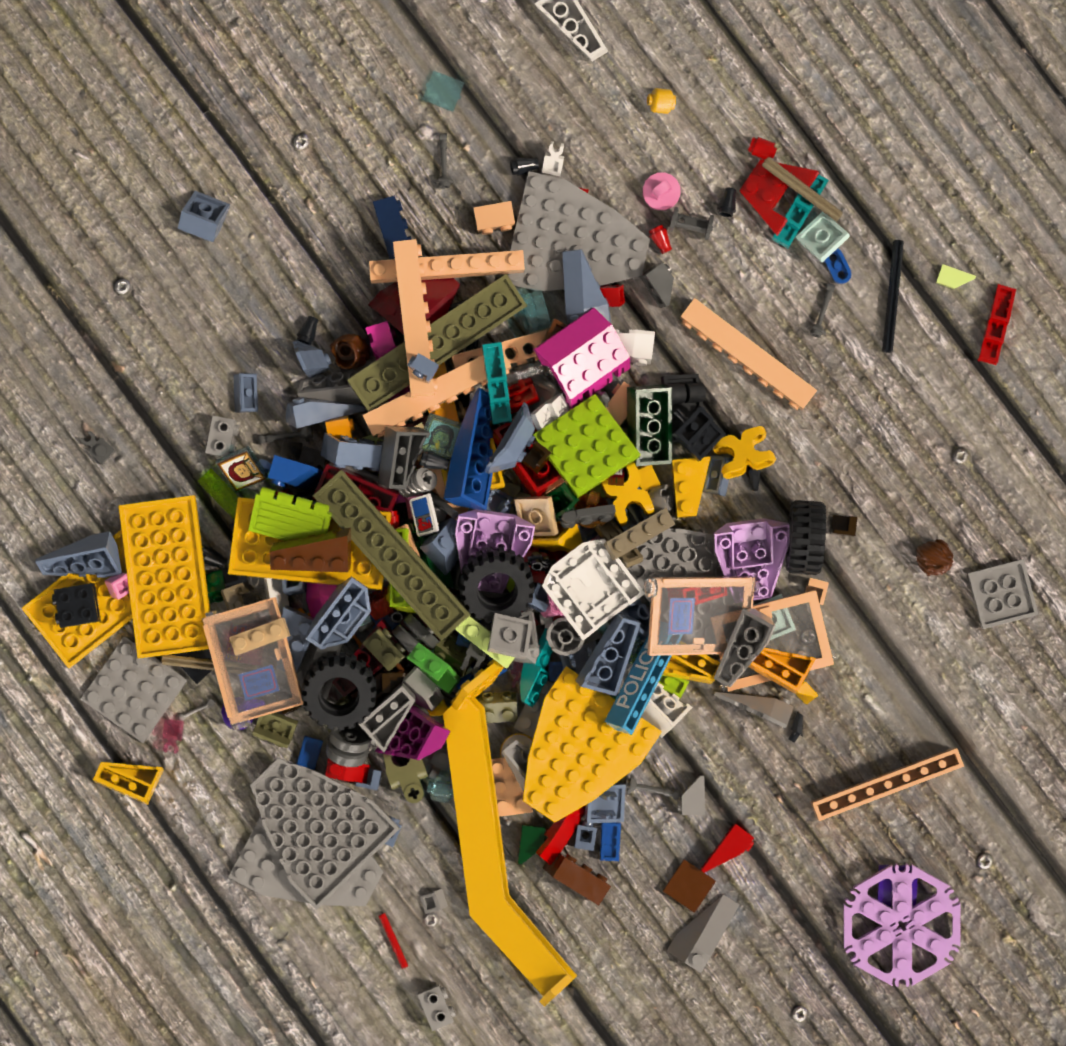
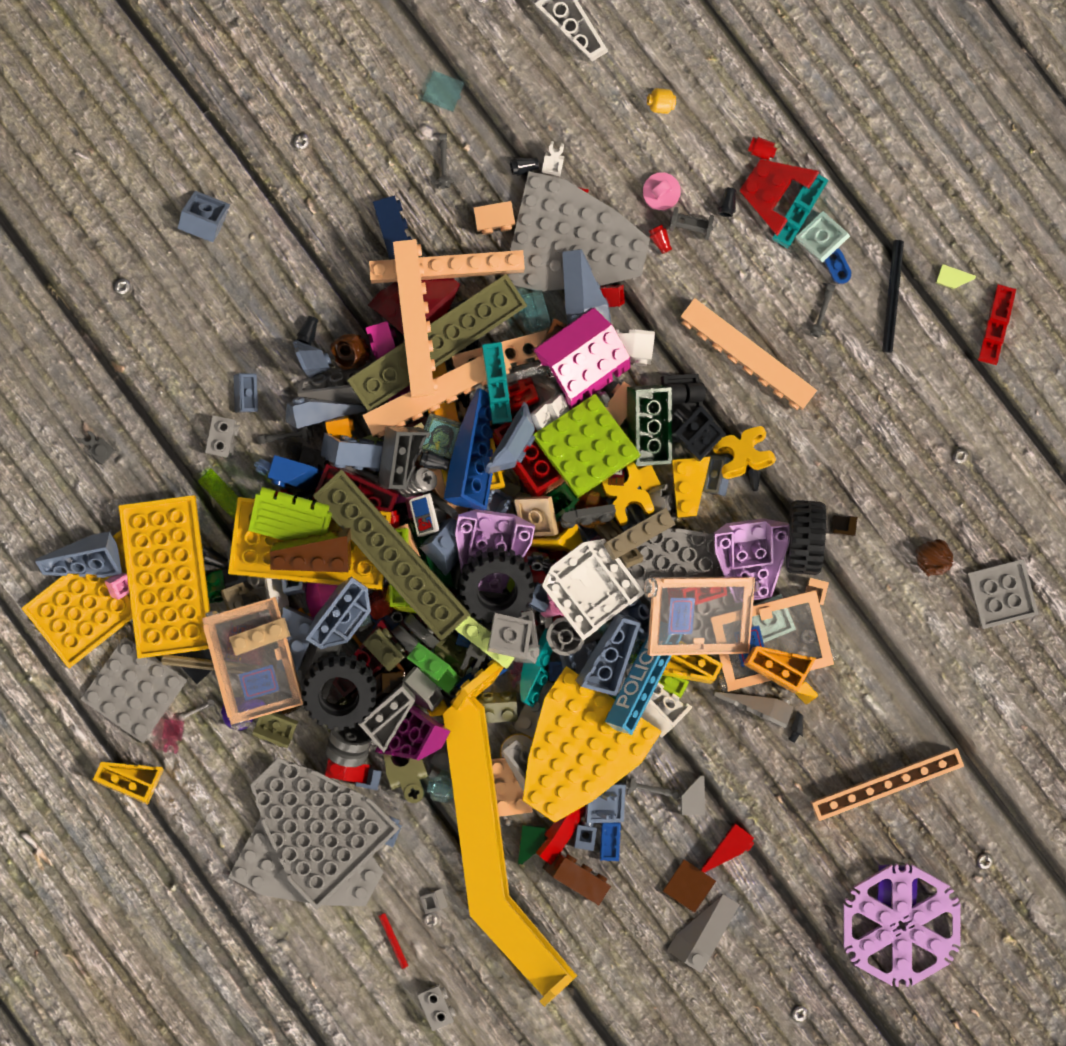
black brick [52,583,101,628] -> none
tile [216,446,268,493] -> none
blue tile [296,736,323,770] -> none
sand blue brick [407,353,439,384] -> none
dark brown panel [522,441,551,474] -> none
dark grey slope [639,262,674,308] -> none
light grey wedge [714,608,776,687] -> none
dark tan axle [762,157,843,221] -> none

